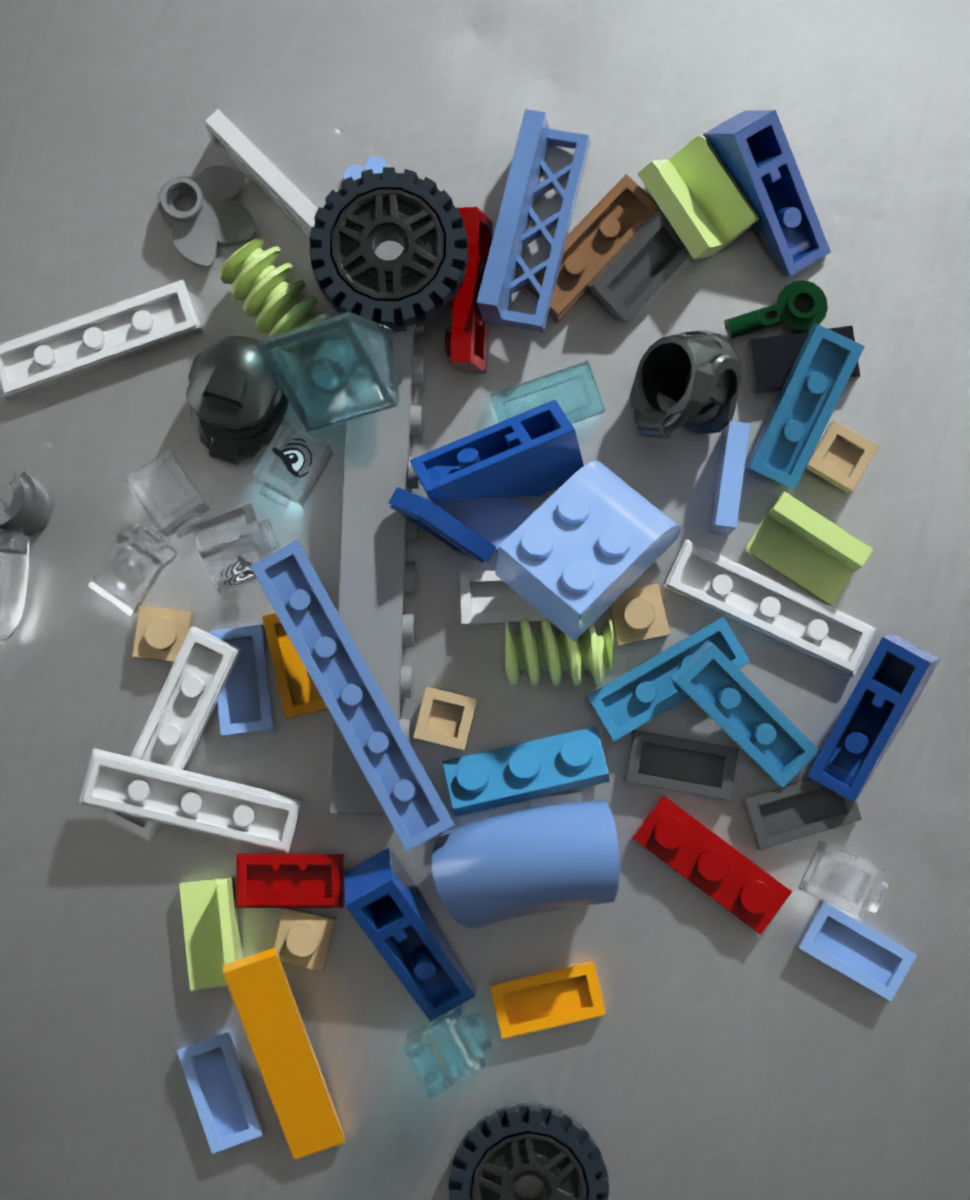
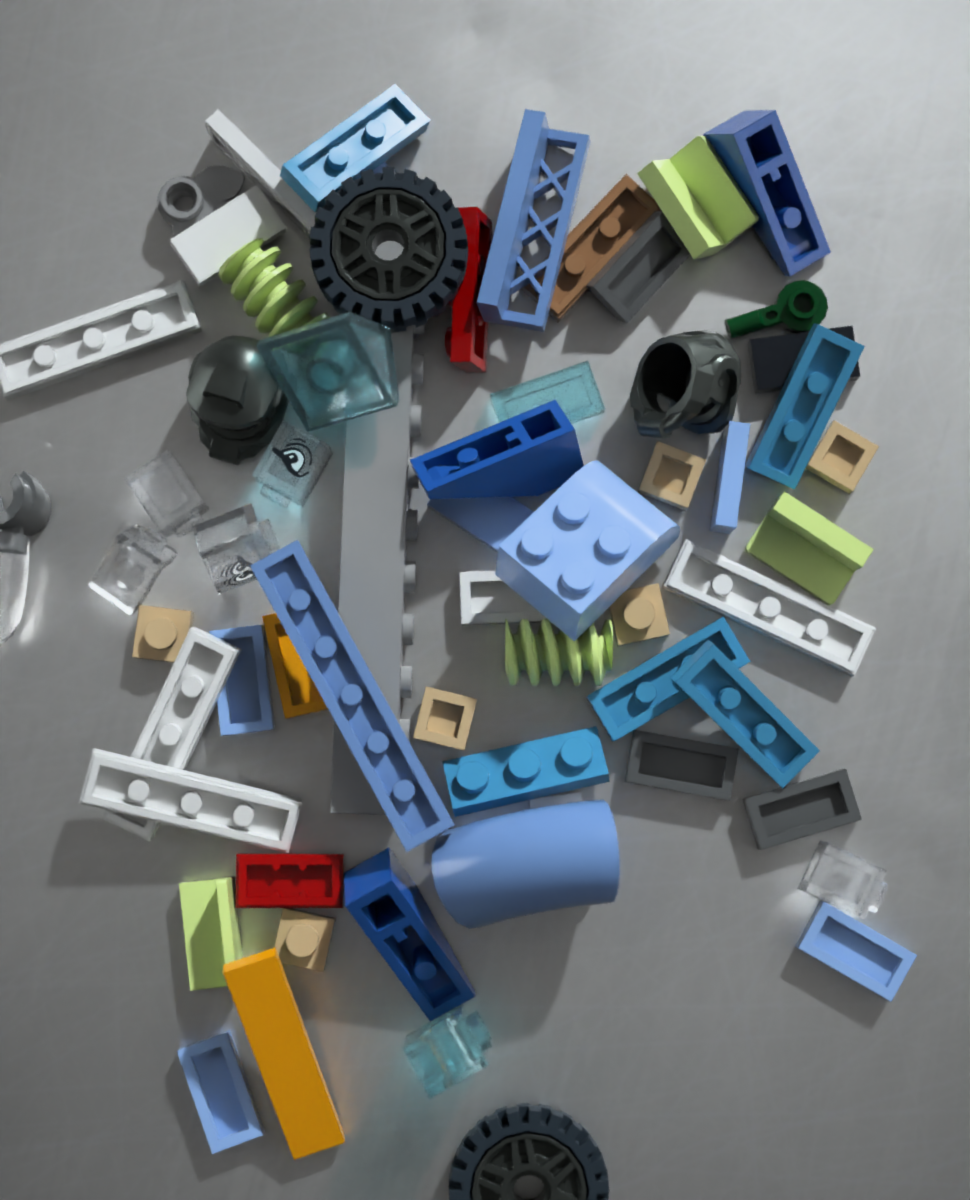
blue tile [388,487,496,563] -> none
light orange tile [490,960,606,1039] -> none
red plate [631,795,792,935] -> none
blue slope [807,634,940,803] -> none
none -> white tile [170,184,286,287]
none -> plate [280,84,430,213]
none -> tan plate [638,441,706,511]

